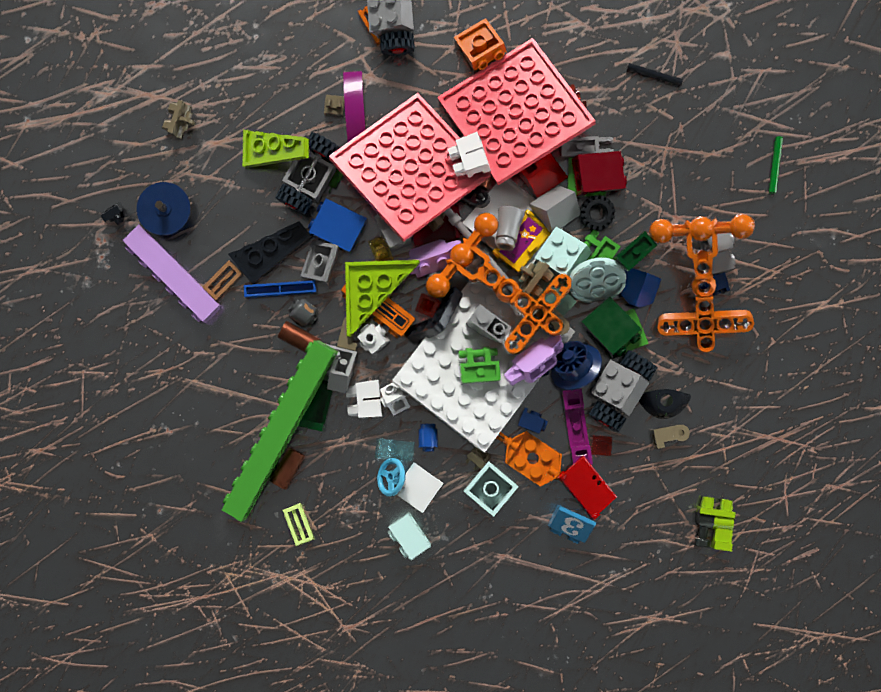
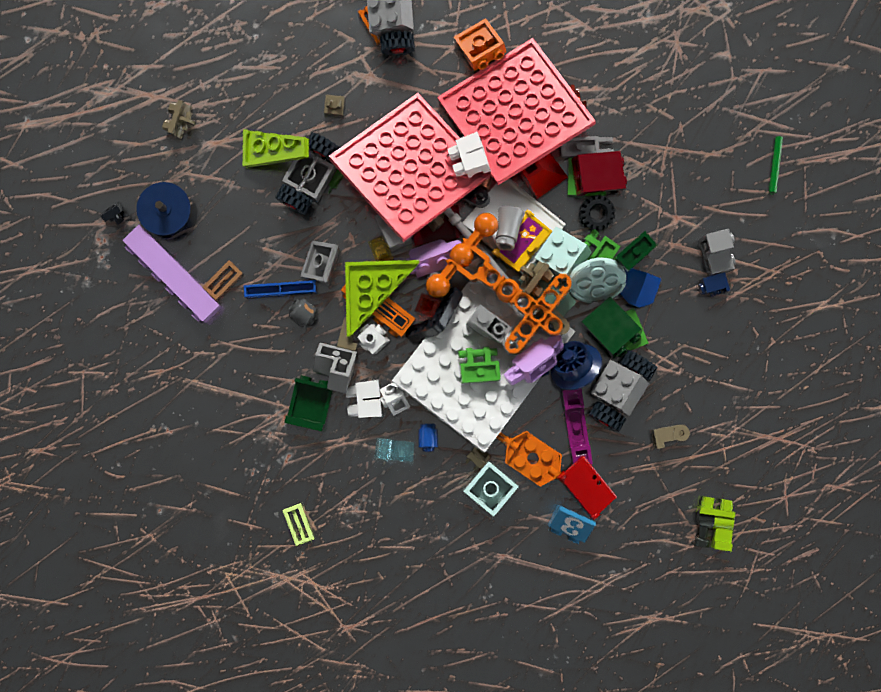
bright green brick [222,340,338,522] -> none
black wing [228,221,312,284] -> none
copper pin [269,447,305,490] -> none
copper pin [278,321,321,353] -> none
blue panel [308,198,368,255] -> none
magenta slope [343,71,366,142] -> none
medium azure piece [377,458,406,497] -> none
light aqua brick [388,512,431,560] -> none
white sticker [396,463,443,513] -> none
dark blue brick [517,407,548,434] -> none
light grey slope [529,185,581,233] -> none
clear red plate [591,435,612,456] -> none
black bar [627,63,683,86] -> none
black piece [639,389,691,419] -> none
orange piece [649,214,755,352] -> none

